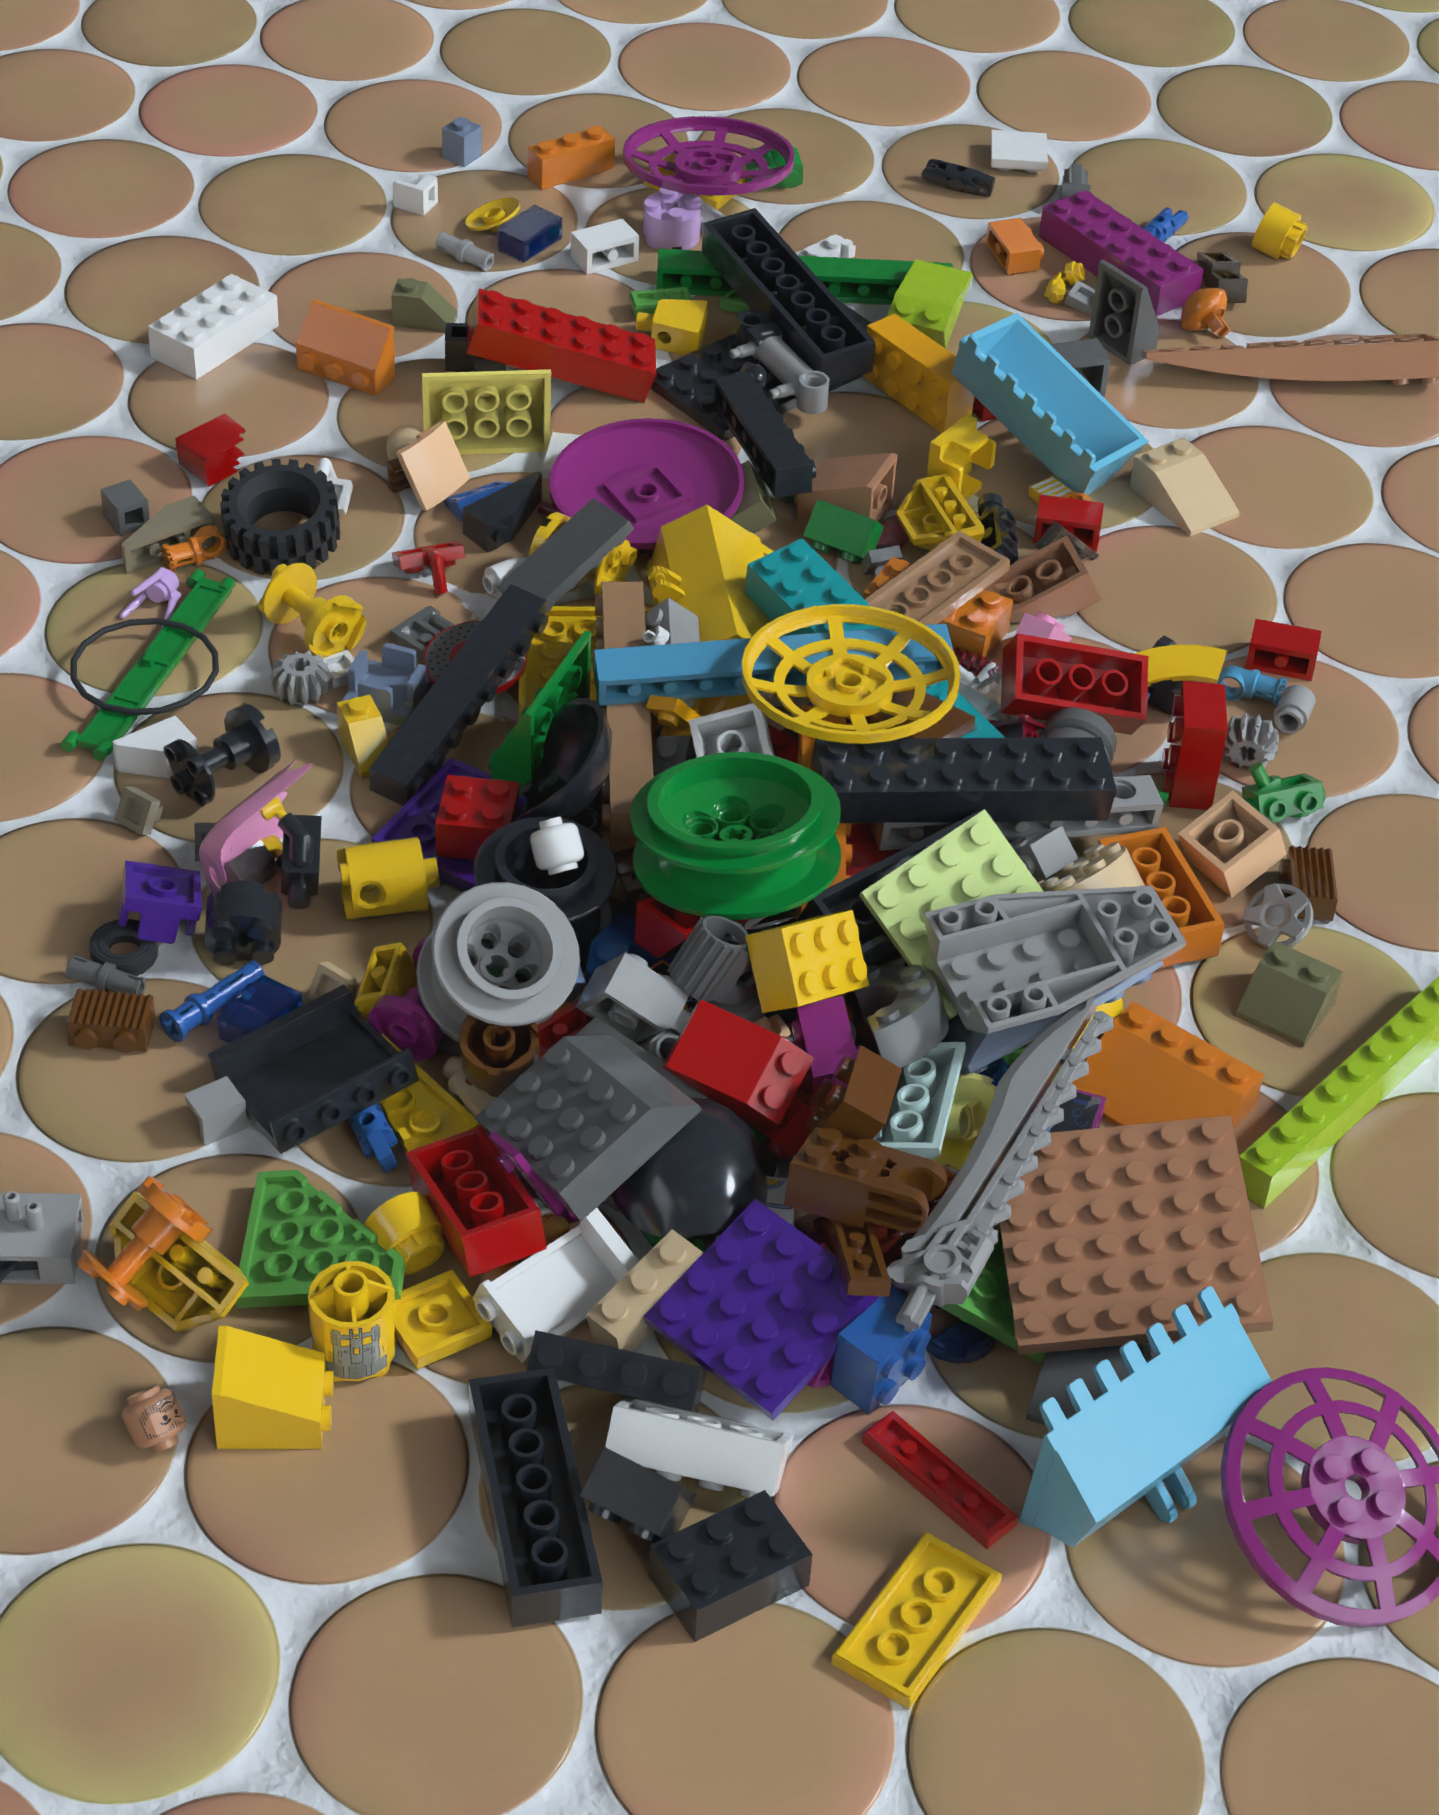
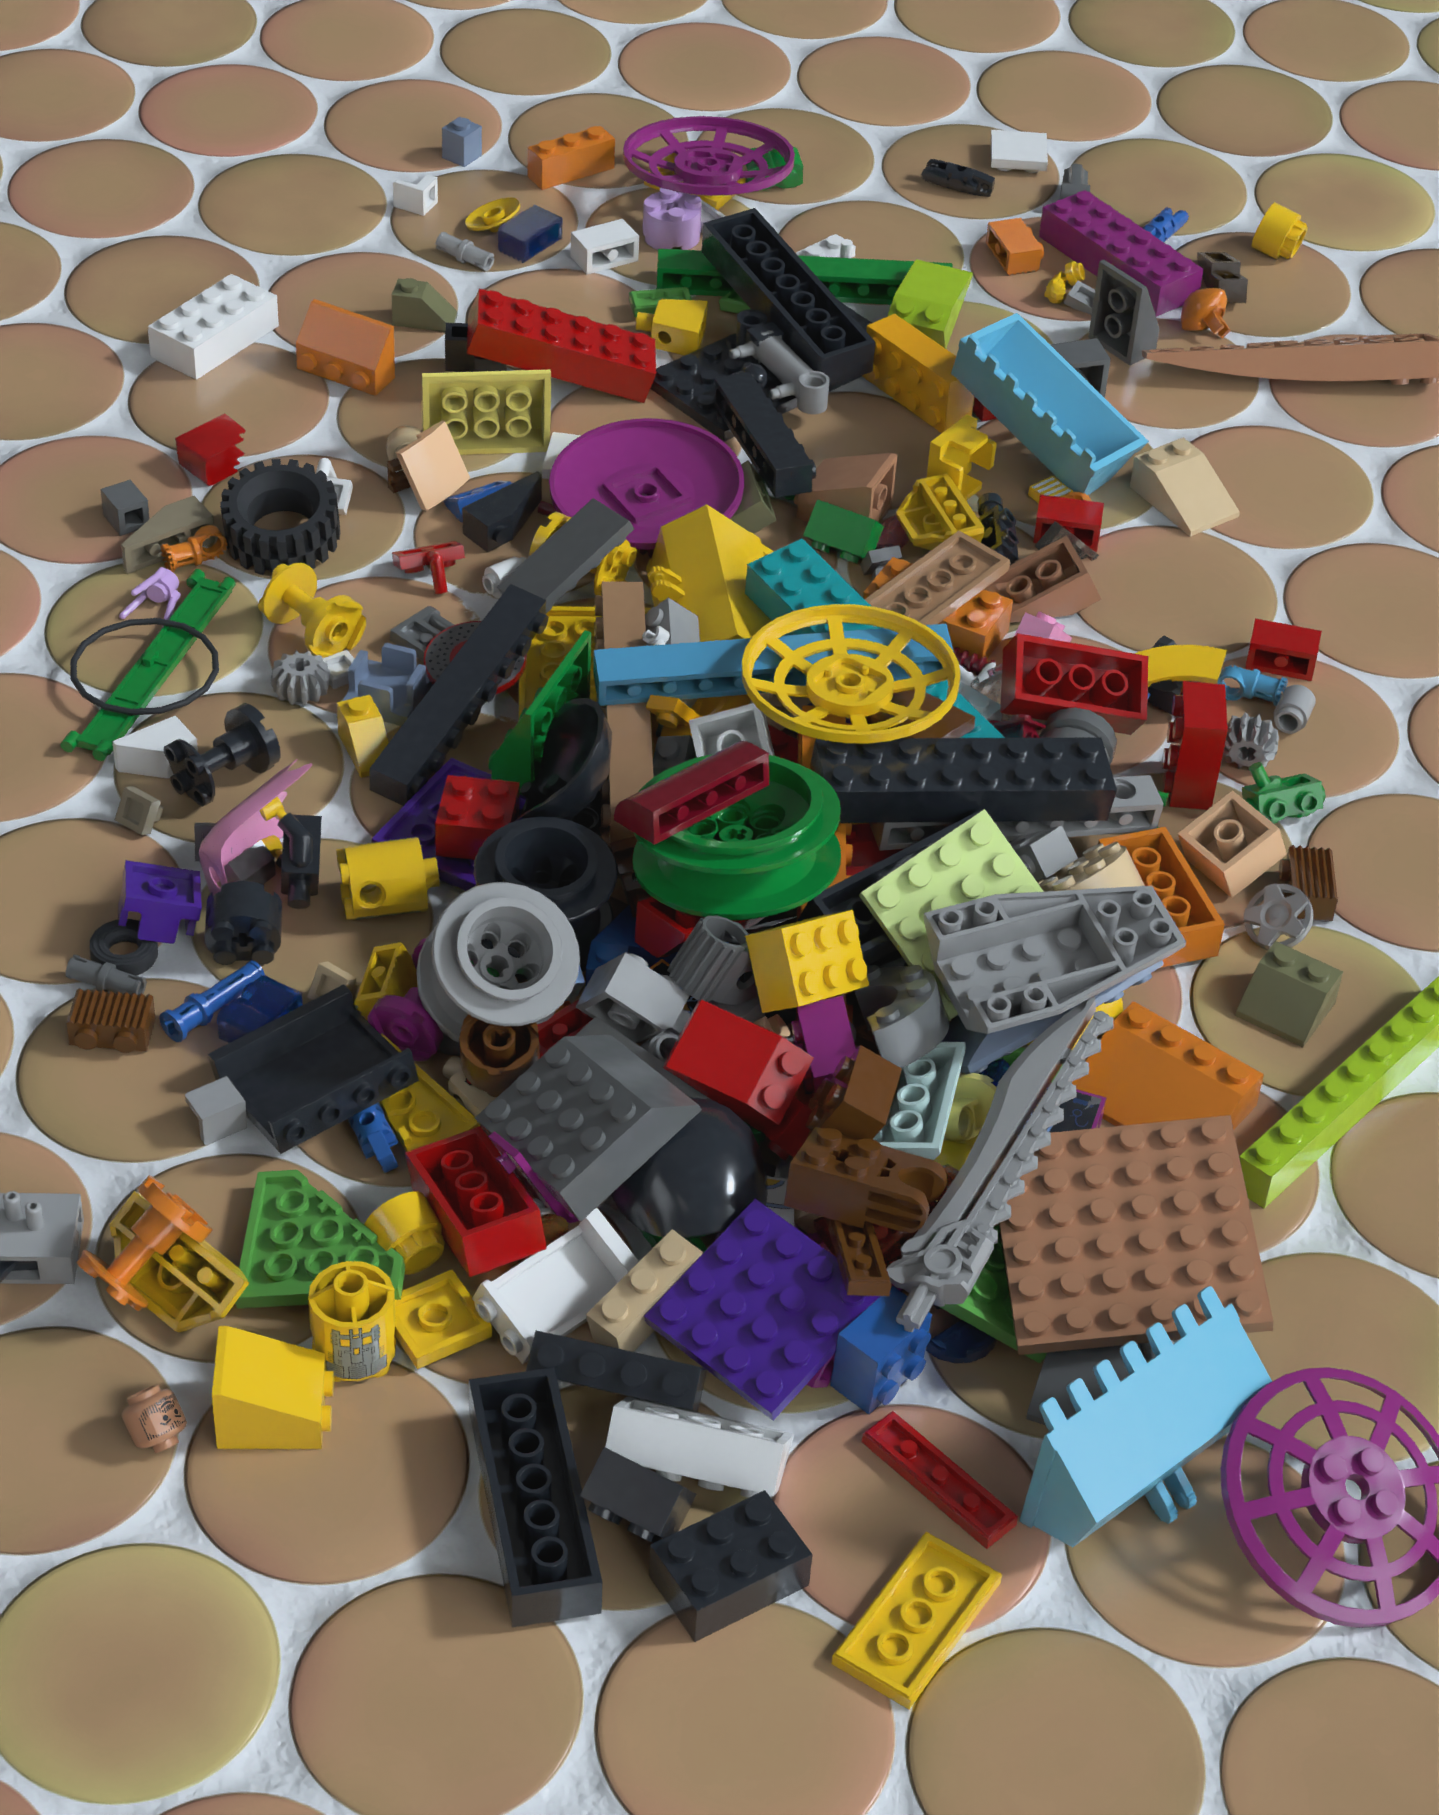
white head [530,817,584,875] -> none
none -> dark red brick [614,741,770,845]

